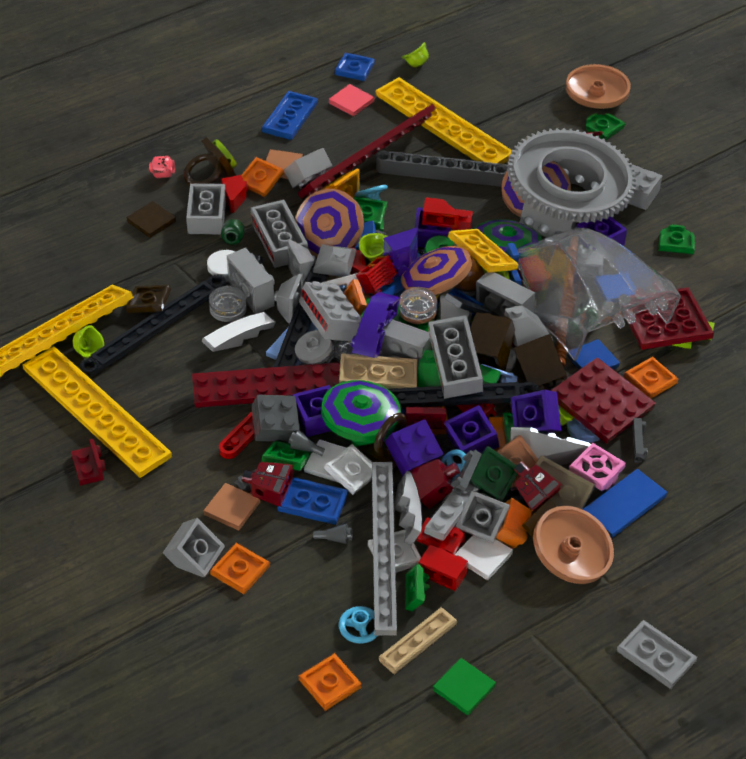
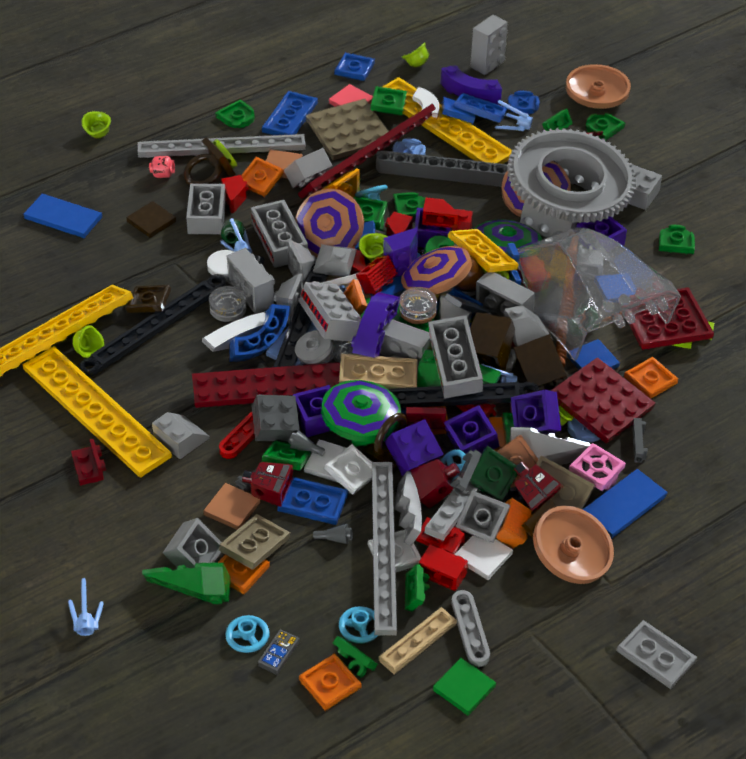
none -> blue tile [23,194,102,238]
none -> light blue plant [68,578,104,636]
none -> lime helmet [82,111,111,138]
none -> light grey plate [138,134,305,158]
none -> green wedge [142,563,231,604]
none -> light grey slope [152,412,210,459]
none -> green tile [215,99,255,128]
none -> dark tan plate [219,514,290,570]
none -> light blue plant [221,218,252,253]
none -> medium azure piece [226,615,269,653]
none -> blue brick [229,304,290,362]
none -> tile [258,629,299,675]
none -> dark tan plate [306,99,393,160]
none -> green plate [333,636,378,677]
none -> green tile [370,86,407,115]
none -> red slope [385,212,413,236]
none -> light blue tile [393,138,425,155]
none -> green tile [393,192,426,220]
none -> white tile [412,87,439,118]
none -> dark purple brick [441,65,502,105]
none -> blue tile [442,97,475,123]
none -> light grey plate [452,590,490,667]
none -> blue tile [454,93,507,123]
none -> light grey brick [470,15,508,75]
none -> light blue plant [495,100,533,132]
none -> blue tile [507,91,540,114]
none -> green plate [542,109,572,131]

